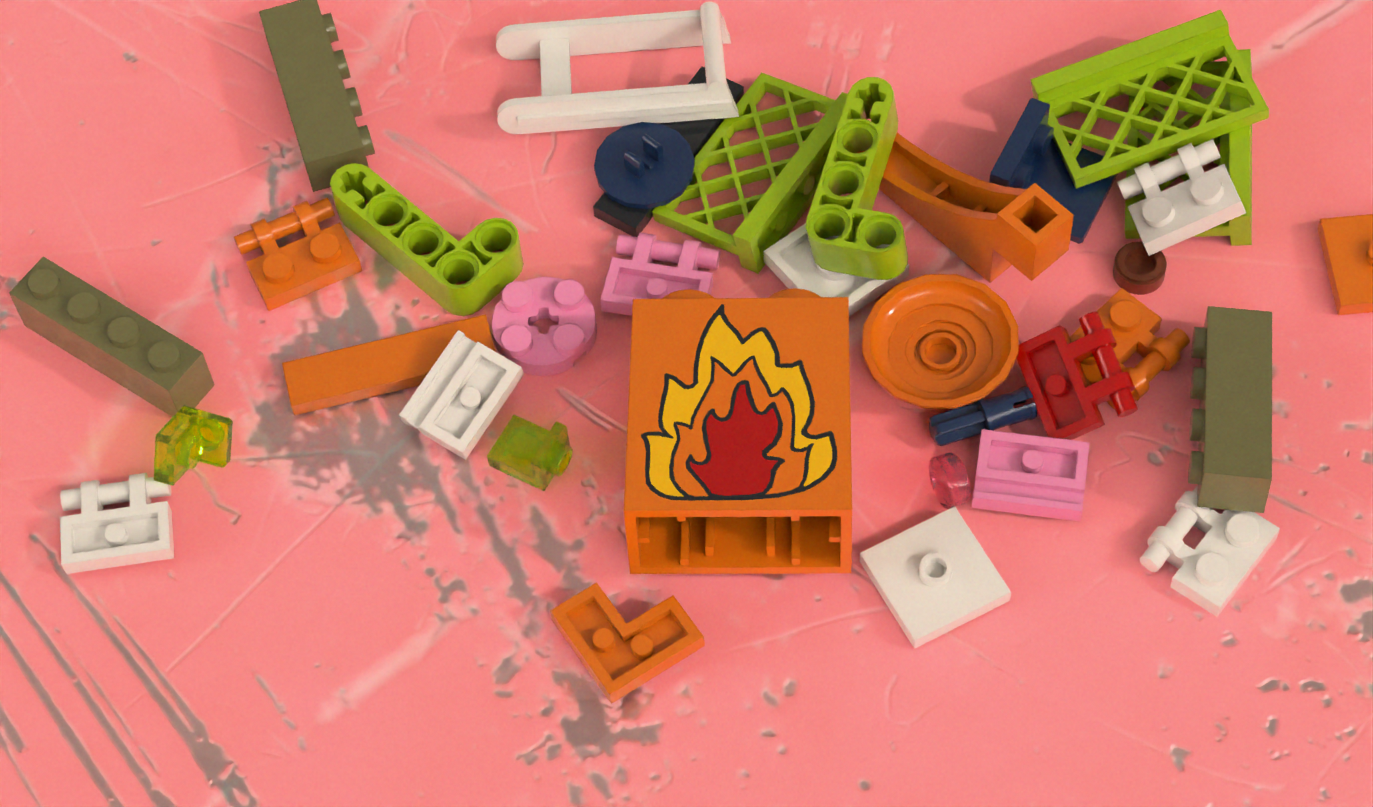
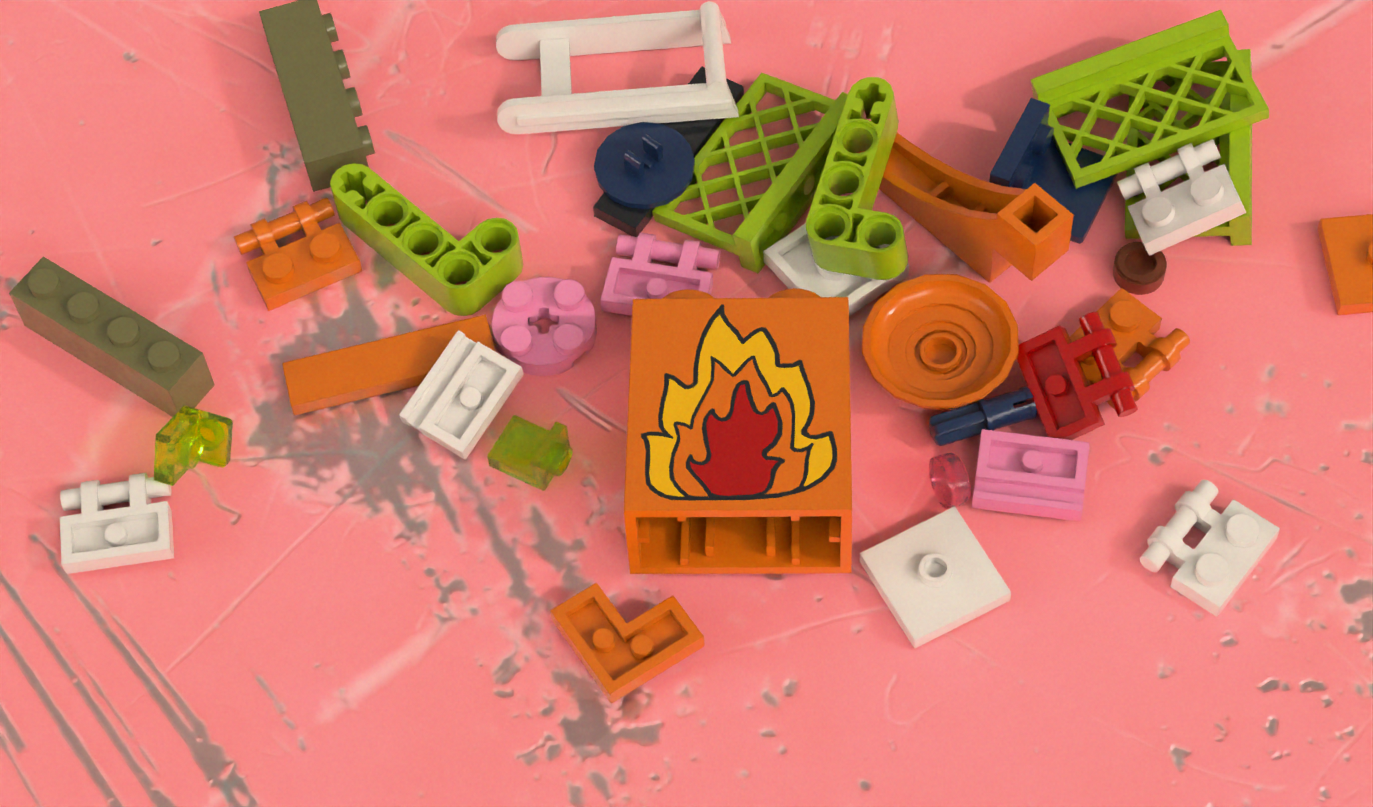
olive brick [1188,306,1272,513] -> none

